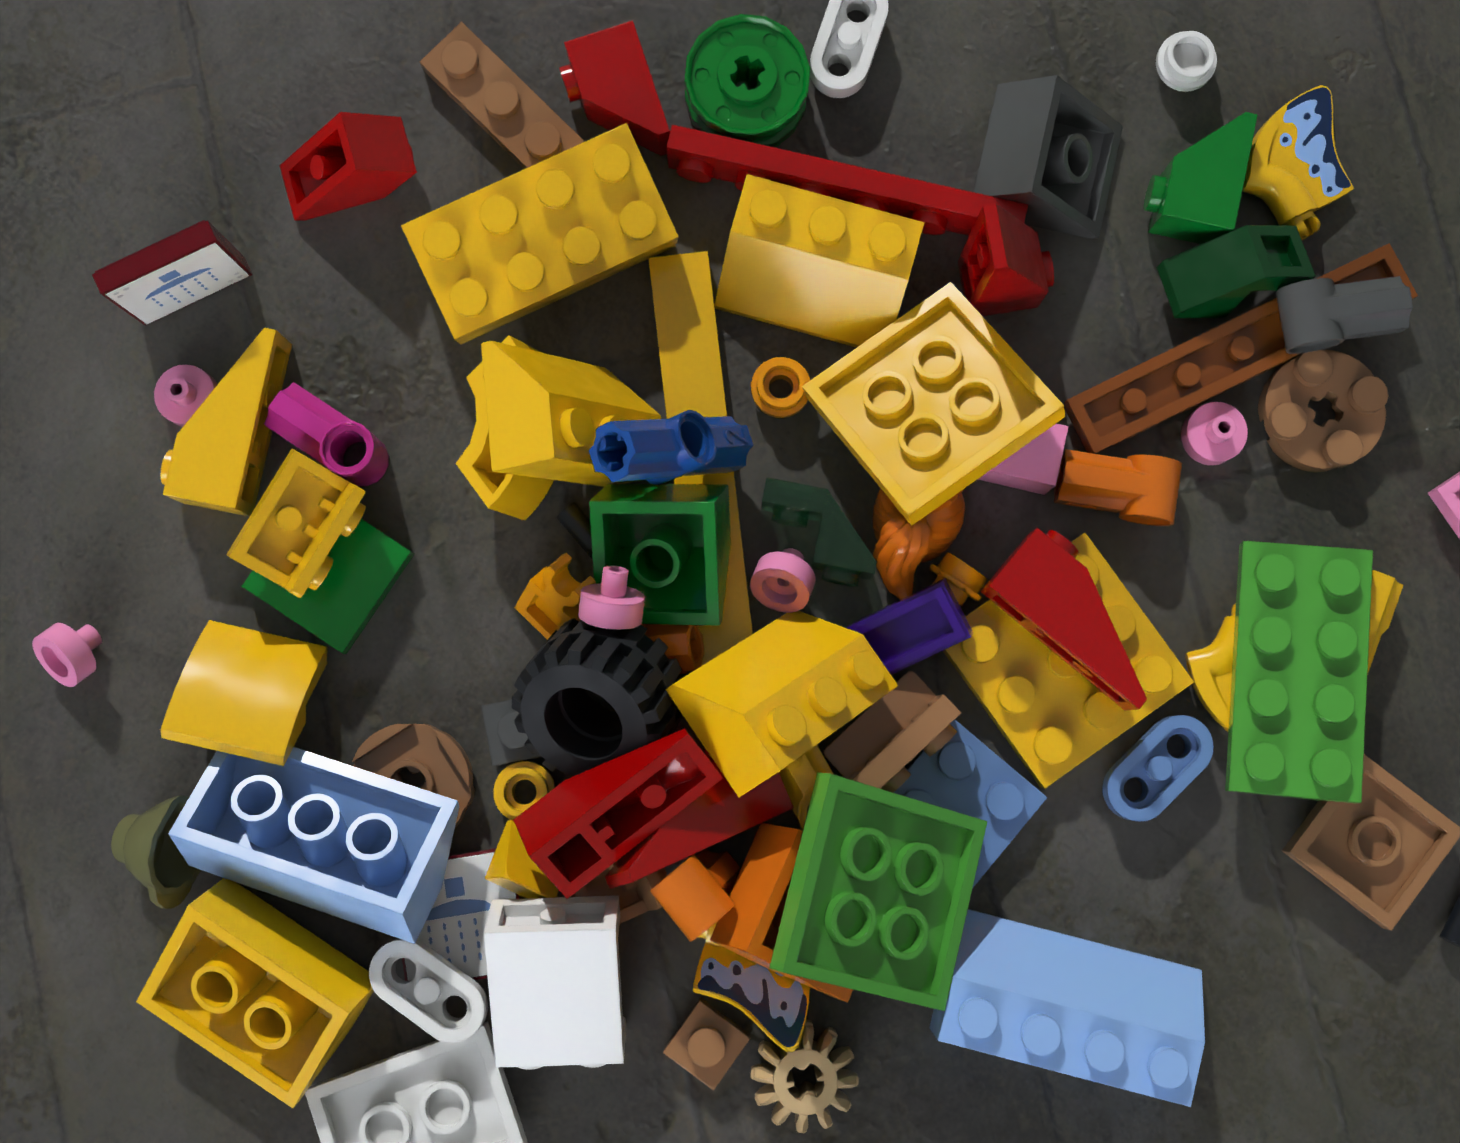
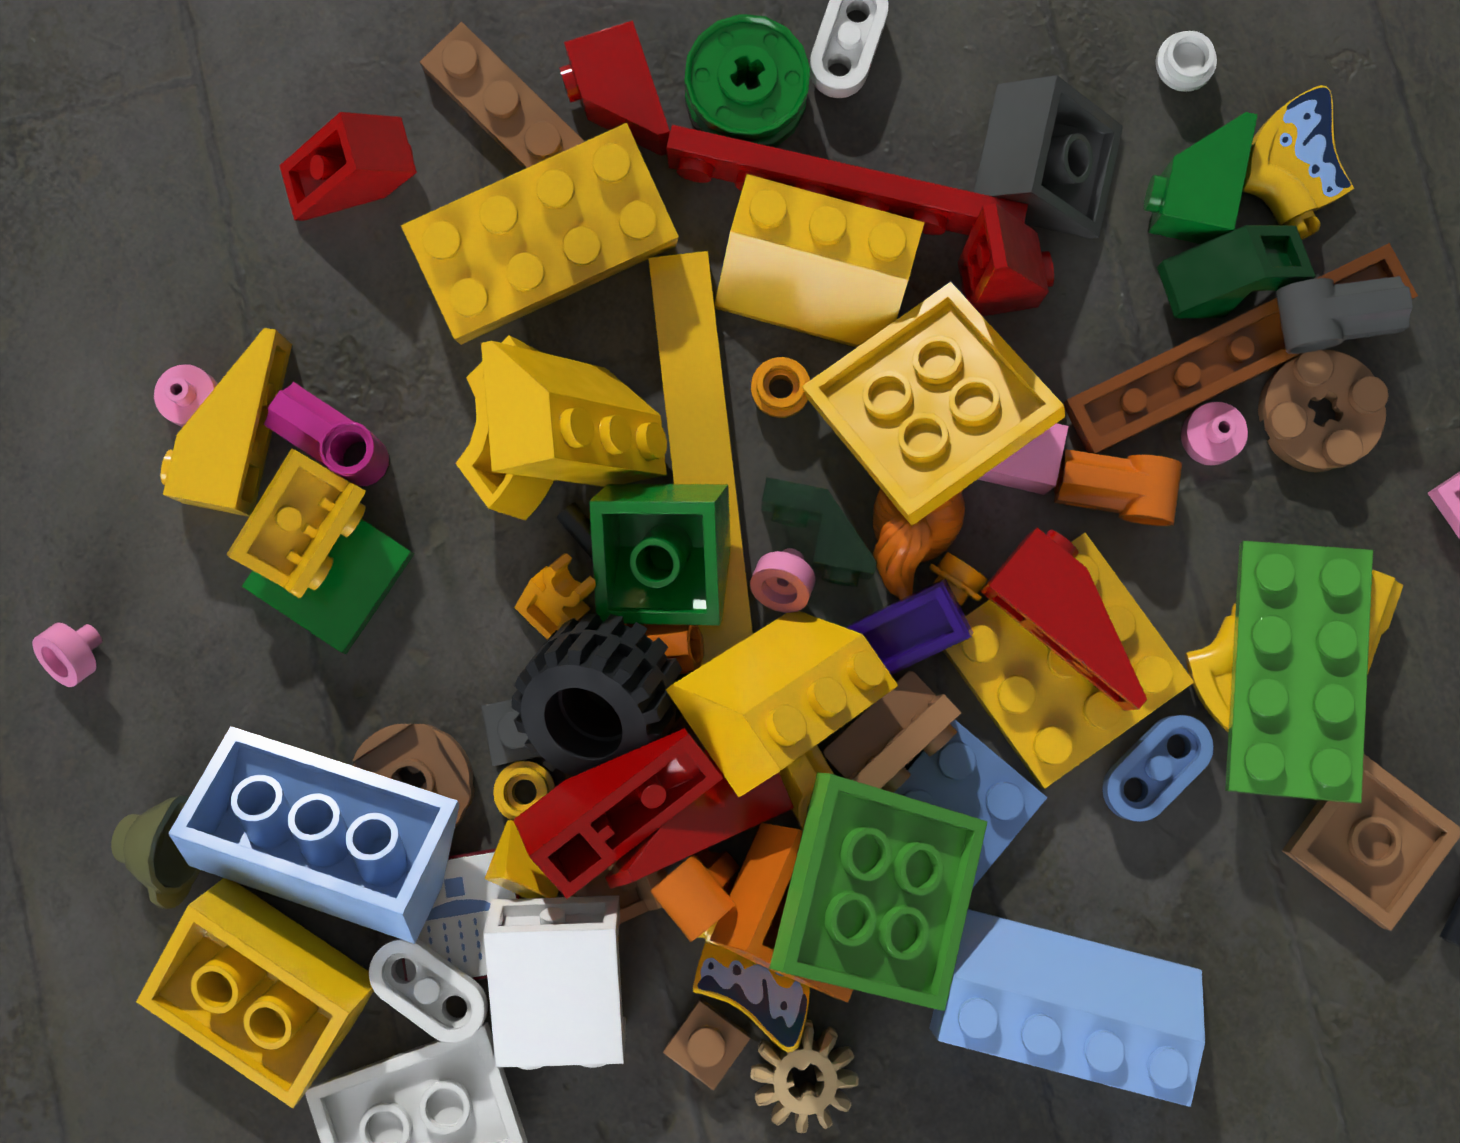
tile [92,220,253,326] -> none
yellow slope [160,620,327,766] -> none
bright pink tile [578,566,645,630] -> none
blue piece [589,410,754,485] -> none

